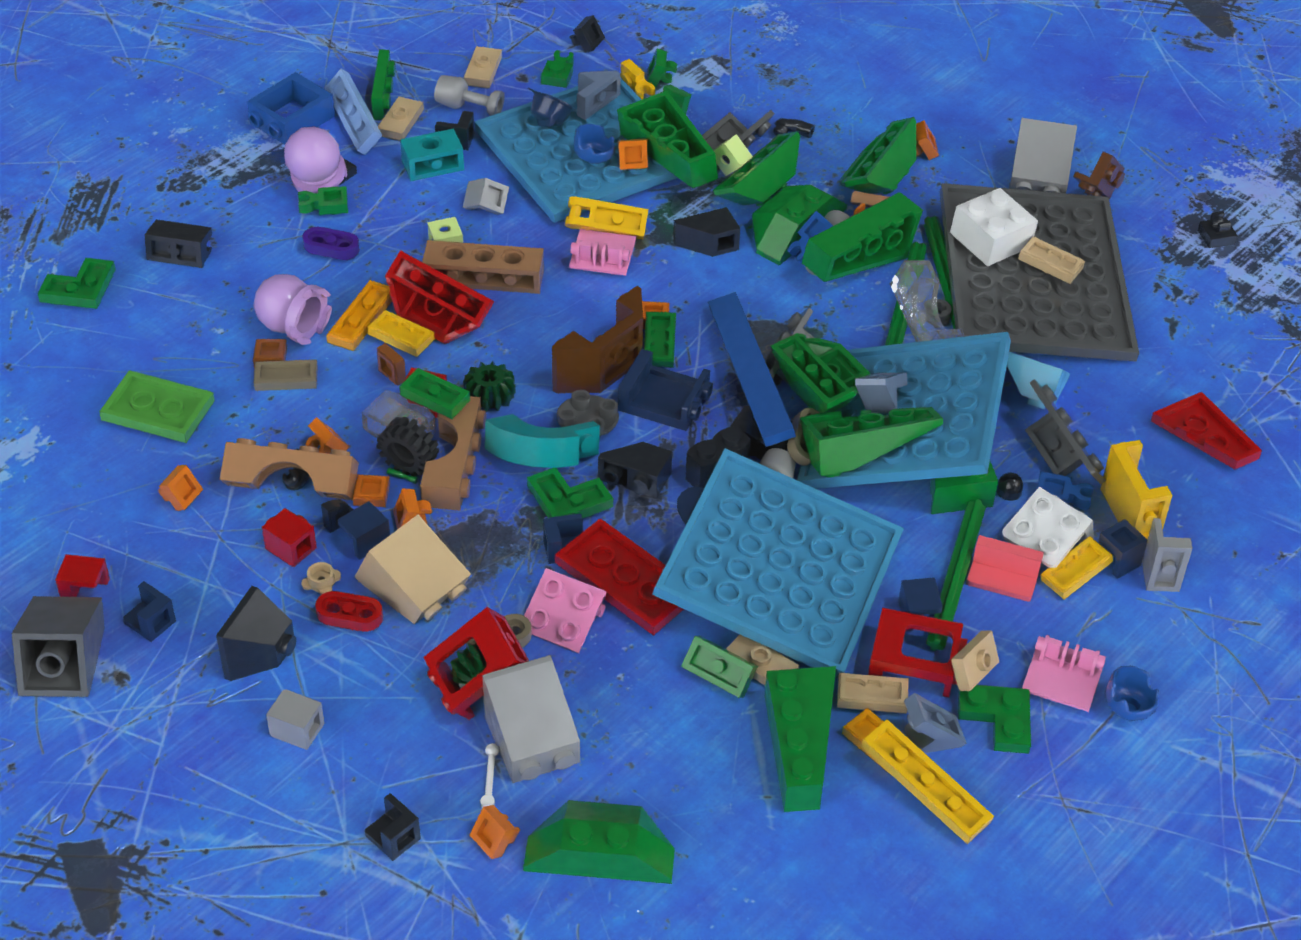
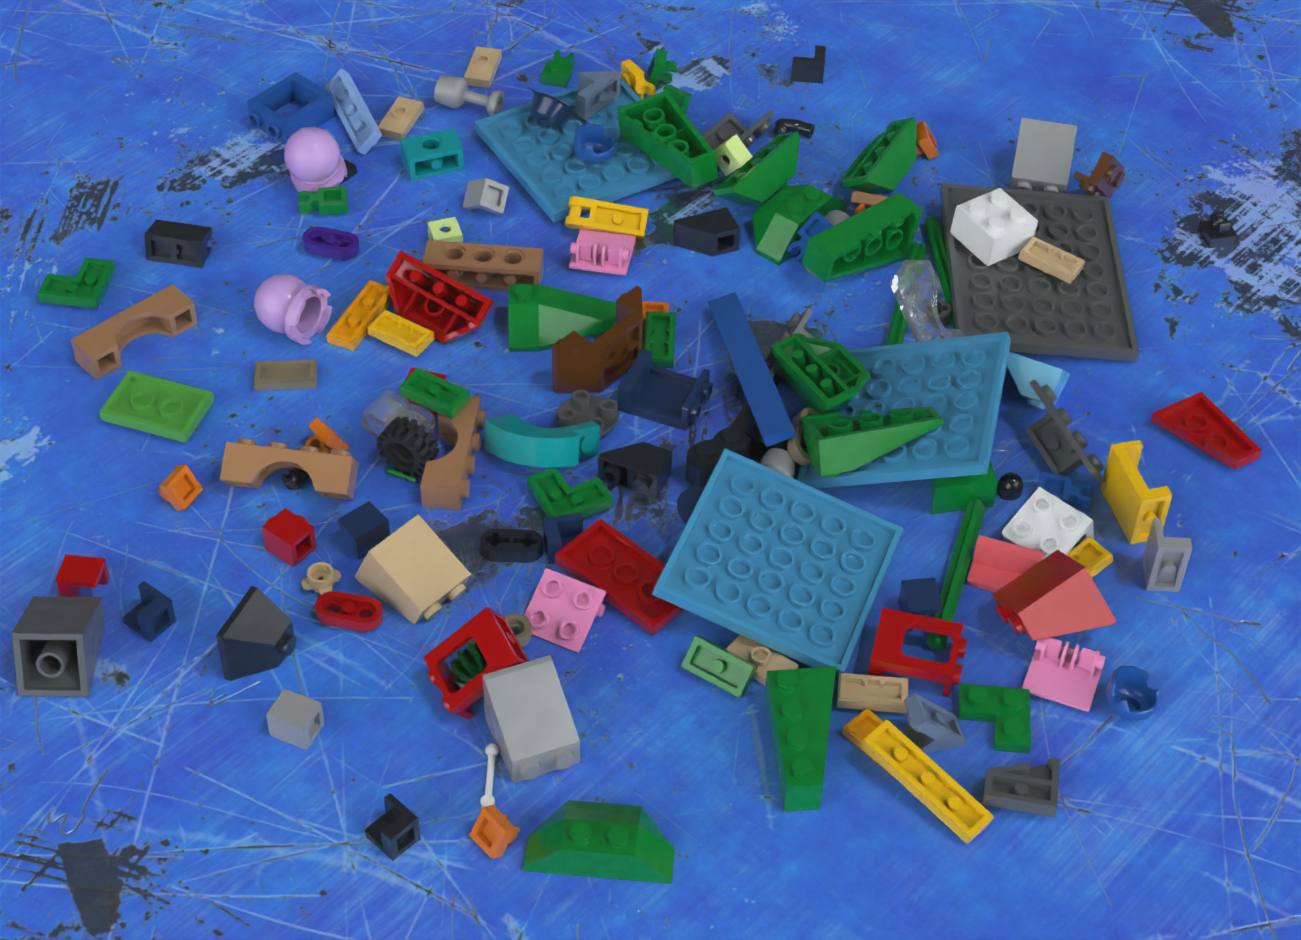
dark orange tile [253,339,287,368] -> none
black tile [321,499,354,533] -> none
orange tile [353,474,390,507] -> none
green plate [371,49,396,120] -> none
dark orange tile [377,343,406,386] -> none
orange tile [393,488,432,530] -> none
black panel [435,111,475,151] -> none
dark green gear [463,361,516,412] -> none
black tile [570,15,605,53] -> none
orange tile [618,139,648,170] -> none
sand blue slope [855,373,907,414] -> none
tan plate [951,630,999,691] -> none
dark blue panel [1098,519,1148,579] -> none
none -> medium nougat arch [71,284,198,380]
none -> black beam [480,529,543,563]
none -> green wedge [509,284,616,352]
none -> pearl dark grey panel [791,45,826,84]
none -> dark grey wing [982,758,1060,817]
none -> slope [992,549,1116,641]

